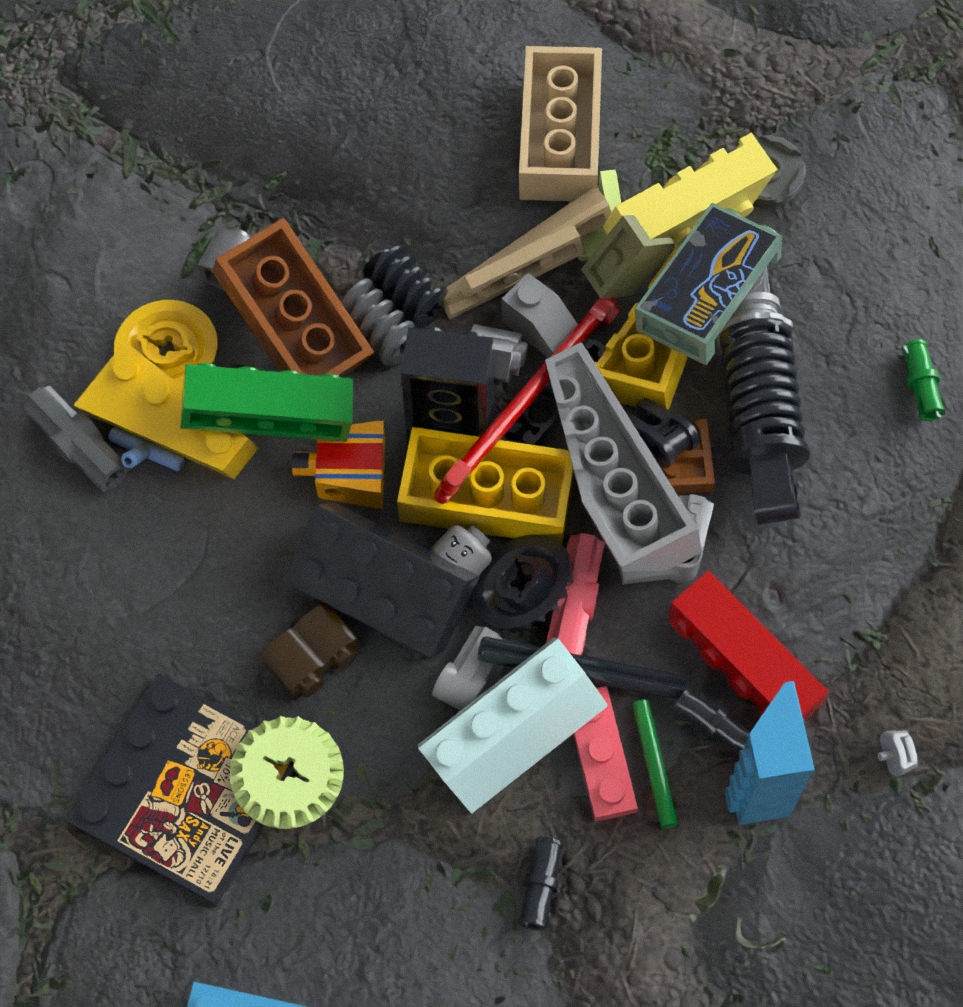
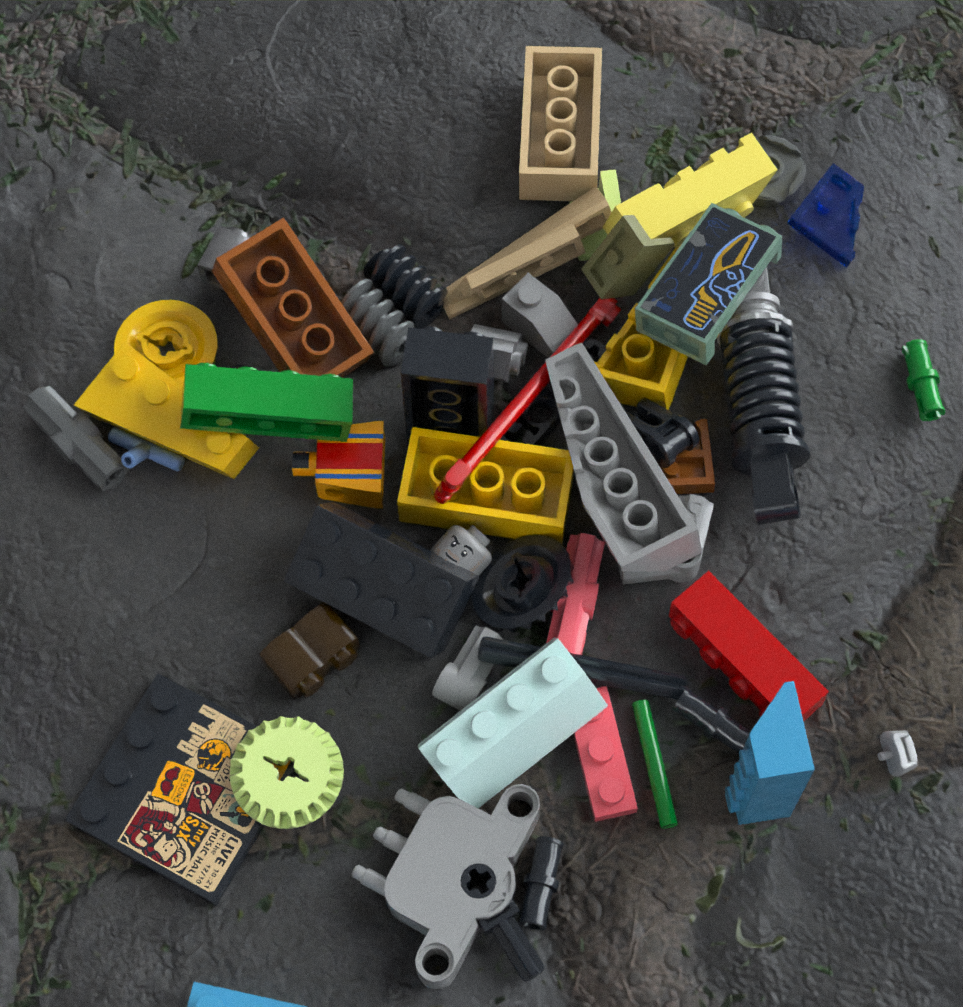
none -> light grey piece [351,784,545,990]
none -> clear blue wing [787,163,864,268]

